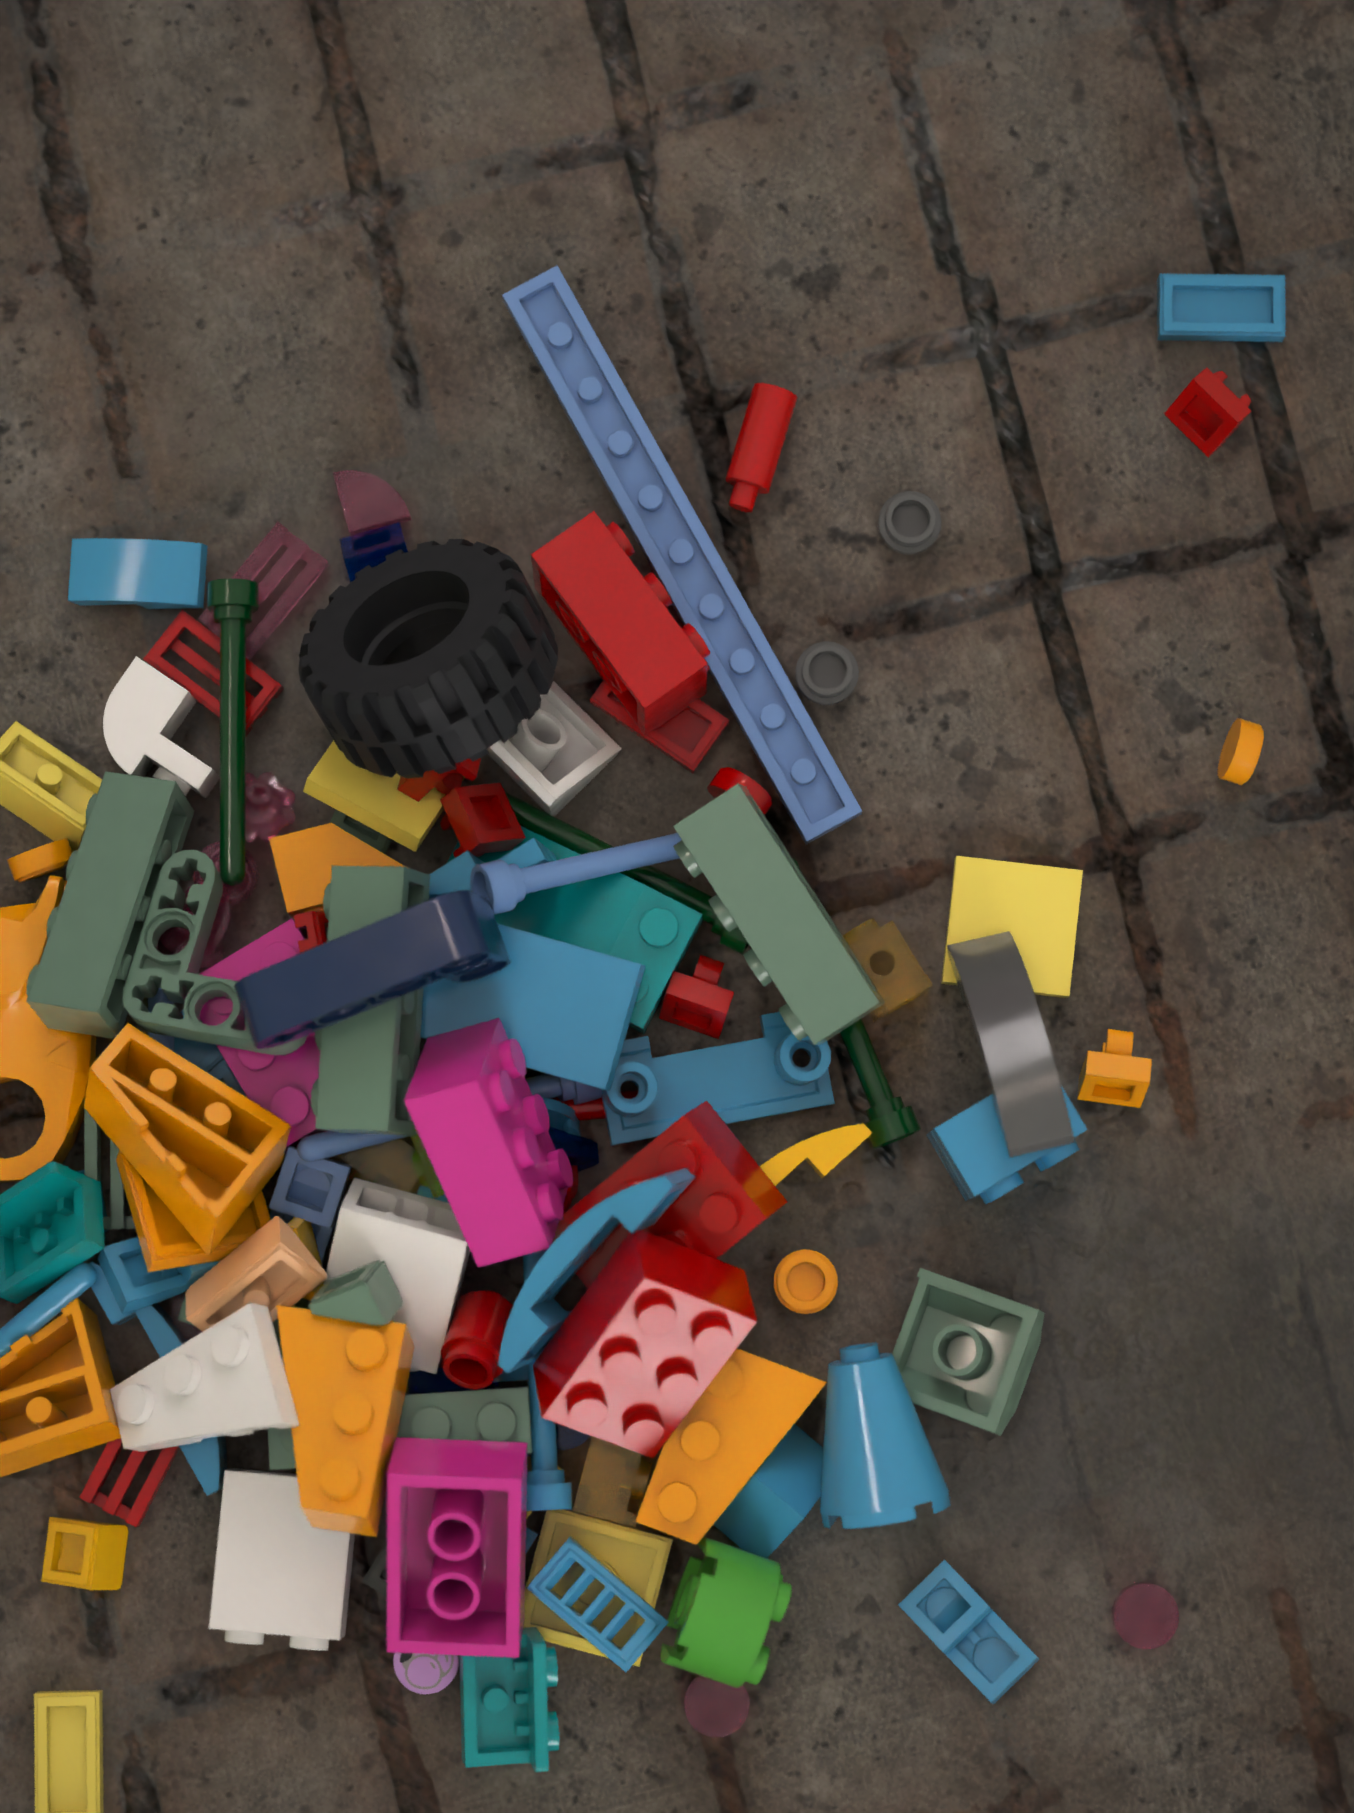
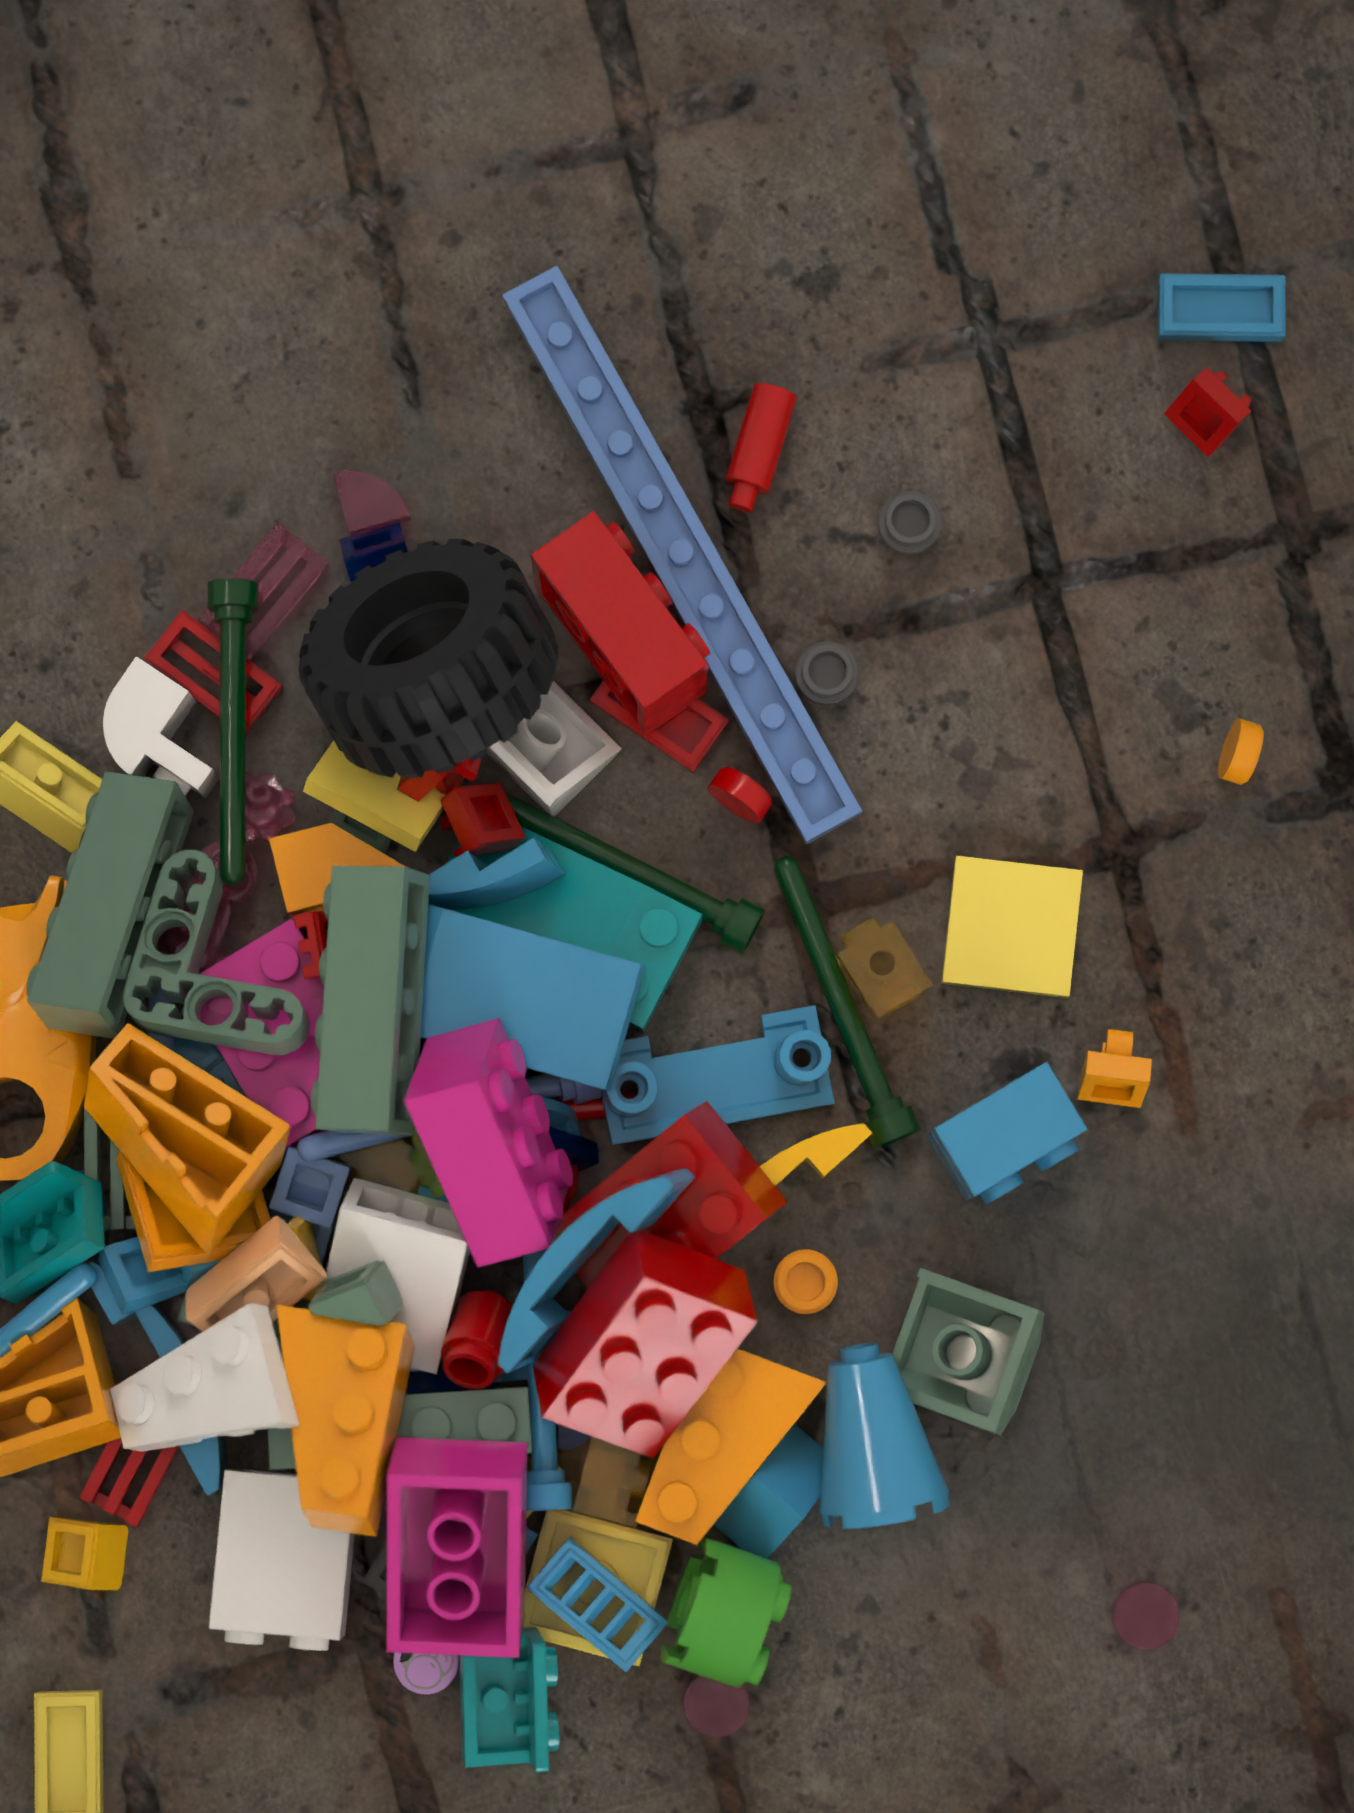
light orange tile [7,838,73,883] -> none
dark azure slope [68,538,208,609] -> none
dark blue beam [234,890,511,1049] -> none
medium blue piece [470,833,682,915] -> none
red tile [659,955,734,1039] -> none
sand green brick [673,783,886,1045] -> none
dark azure slope [898,1559,1039,1705] -> none
dark grey slope [947,931,1074,1158] -> none

